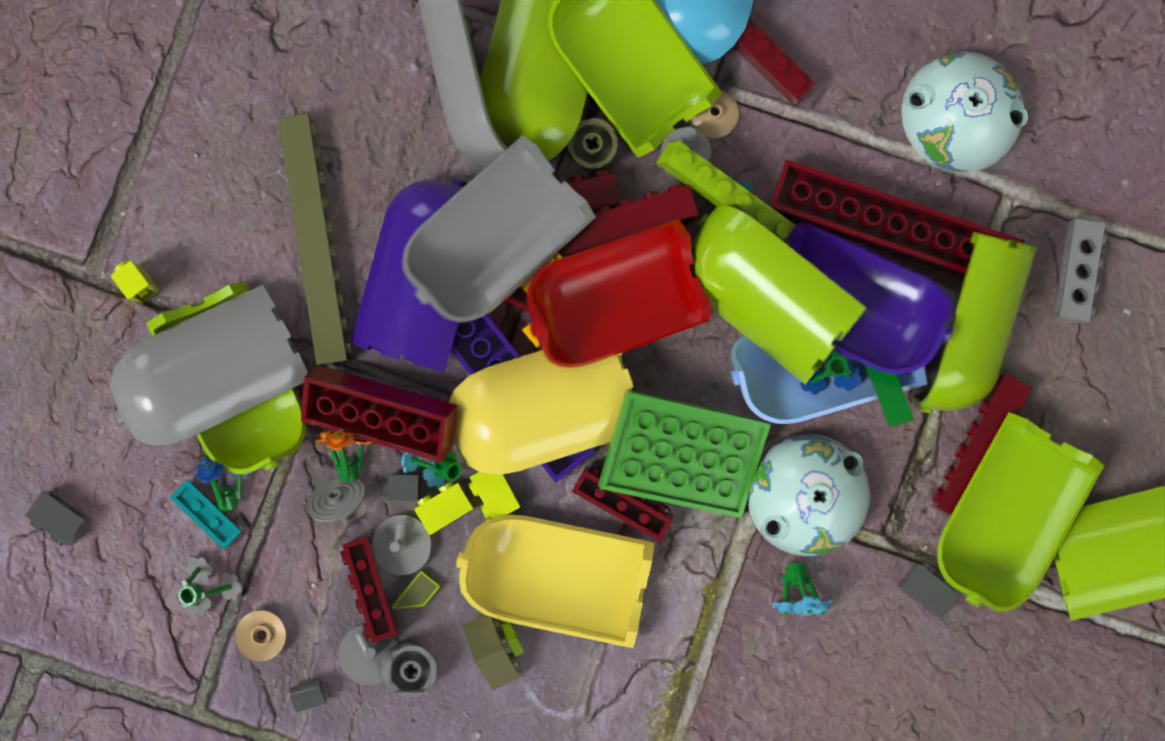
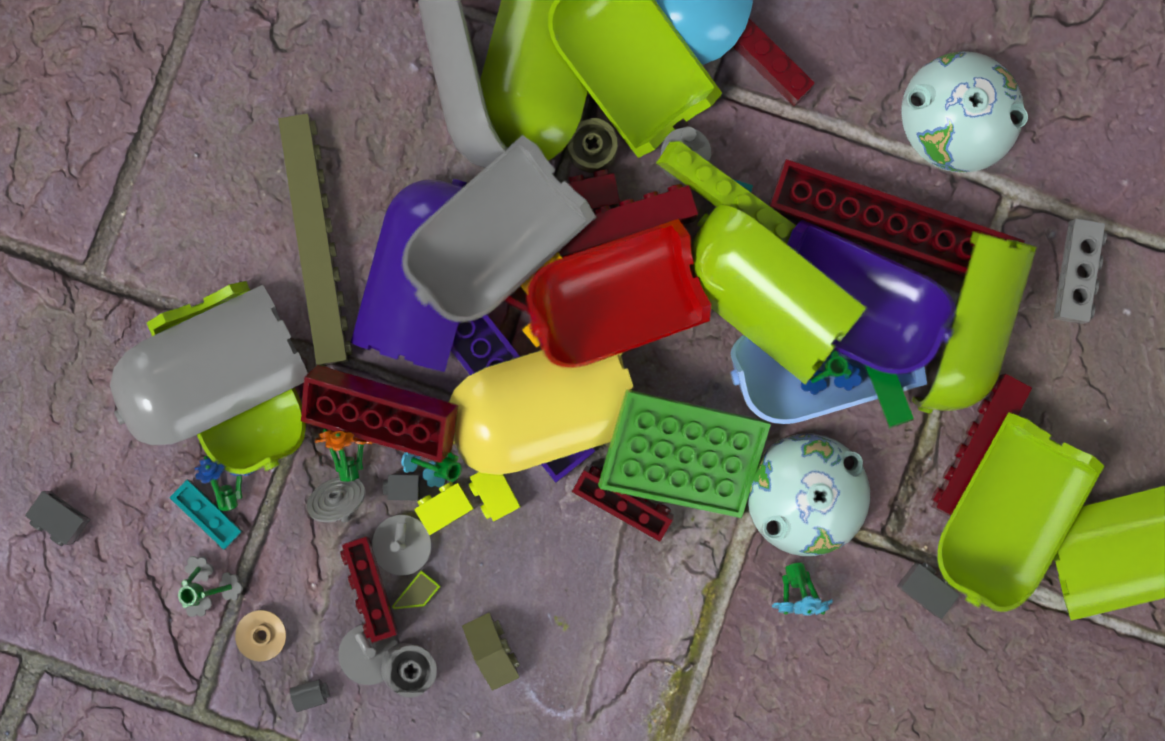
neon yellow brick [110,260,160,305] -> none
light yellow panel [456,515,655,648] -> none
lime tile [499,620,524,656] -> none
tan dish [690,90,739,138] -> none

